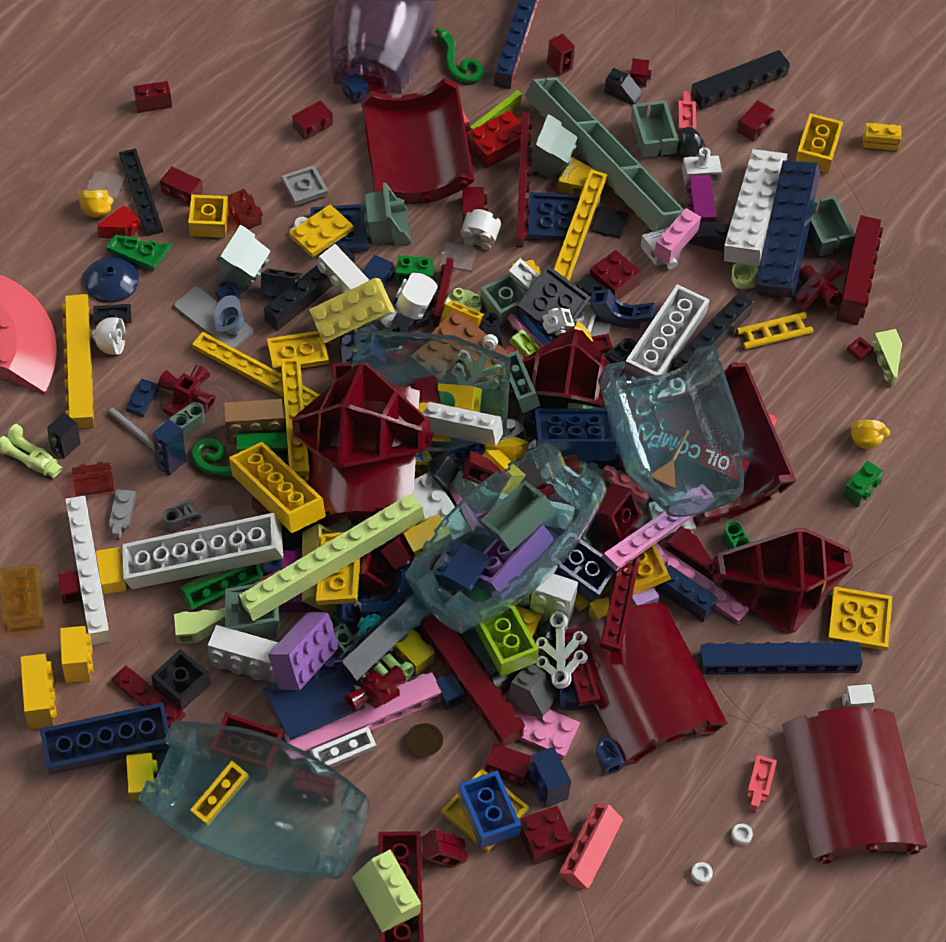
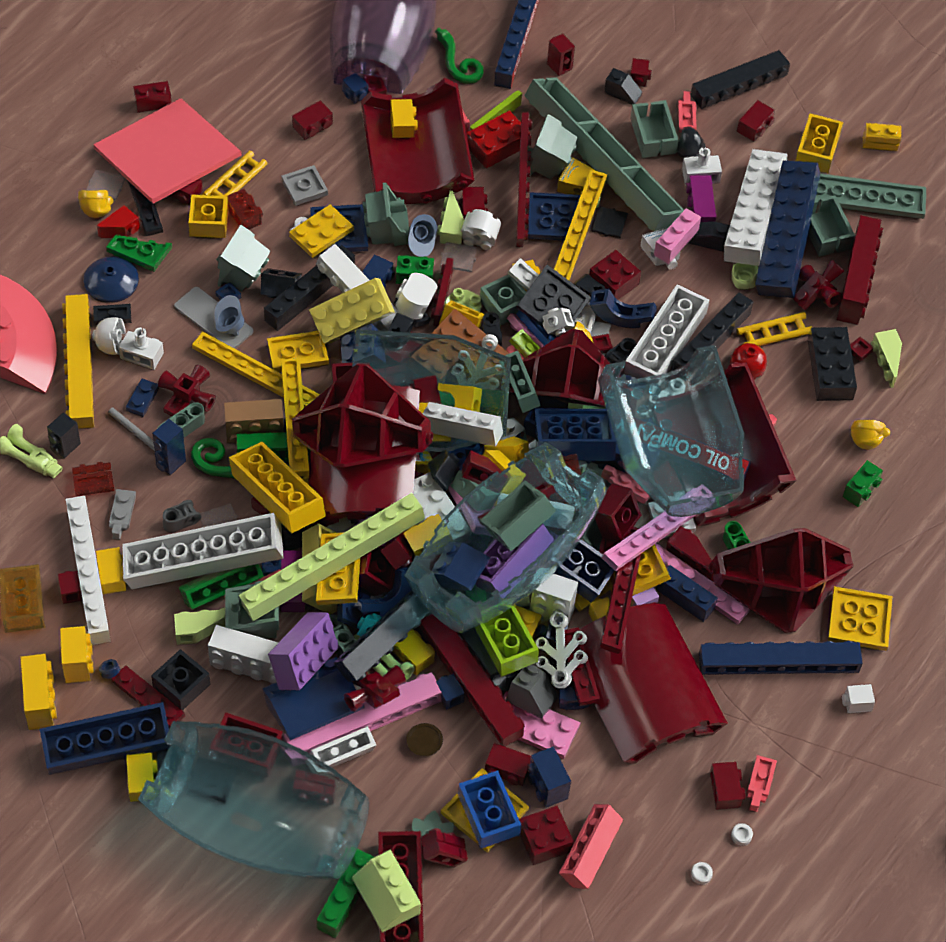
yellow brick [190,761,249,827] -> none
dark blue rock [596,738,624,775] -> none
medium nougat piece [649,430,689,489] -> none
dark red panel [782,707,927,864] -> none
none -> coral tile [93,98,242,204]
none -> dark blue tile [99,659,120,679]
none -> white brick [119,328,164,370]
none -> yellow bar [202,150,268,200]
none -> green brick [317,849,375,939]
none -> yellow brick [390,99,418,138]
none -> sand blue piece [408,214,438,257]
none -> sand green plate [412,811,454,846]
none -> yellowish green slope [437,190,464,246]
none -> dark red brick [709,762,745,810]
none -> red cylinder [729,343,767,380]
none -> black brick [807,327,857,401]
none -> sand green plate [815,174,926,219]

